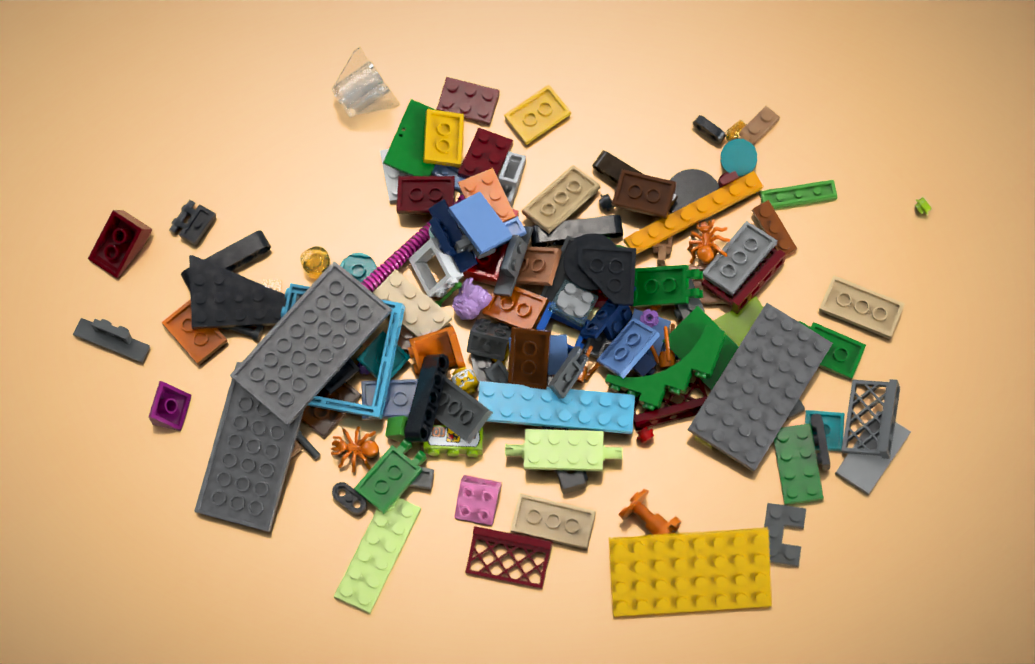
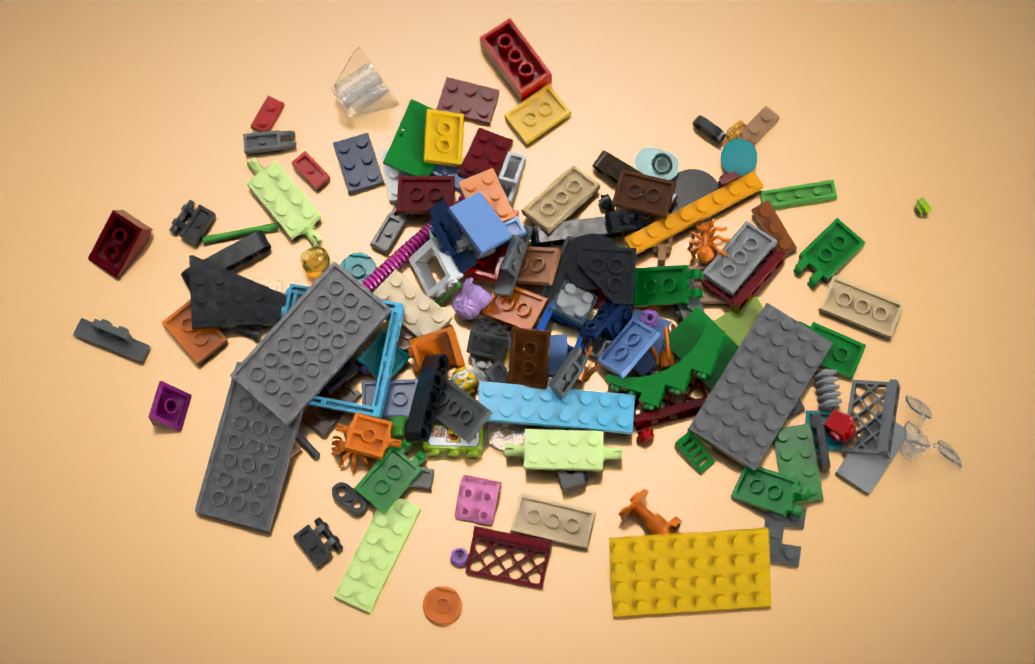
none -> bright green bar [202,222,278,244]
none -> dark grey hinge [243,130,297,154]
none -> yellowish green plate [246,157,323,247]
none -> red plate [250,95,285,132]
none -> plate [291,151,330,190]
none -> black plate [293,517,343,568]
none -> plate [333,132,385,195]
none -> orange plate [335,412,402,460]
none -> hinge [370,203,410,254]
none -> orange tile [423,586,462,626]
none -> medium lavender plate [450,548,469,567]
none -> red brick [479,18,552,102]
none -> clear plate [487,422,525,452]
none -> black hinge [605,211,653,232]
none -> light aqua piece [634,147,679,180]
none -> green slope [675,431,715,475]
none -> green tile [731,466,812,518]
none -> green tile [793,218,865,288]
none -> light grey piece [813,369,842,412]
none -> red brick [824,409,856,443]
none -> clear plant [900,395,962,468]

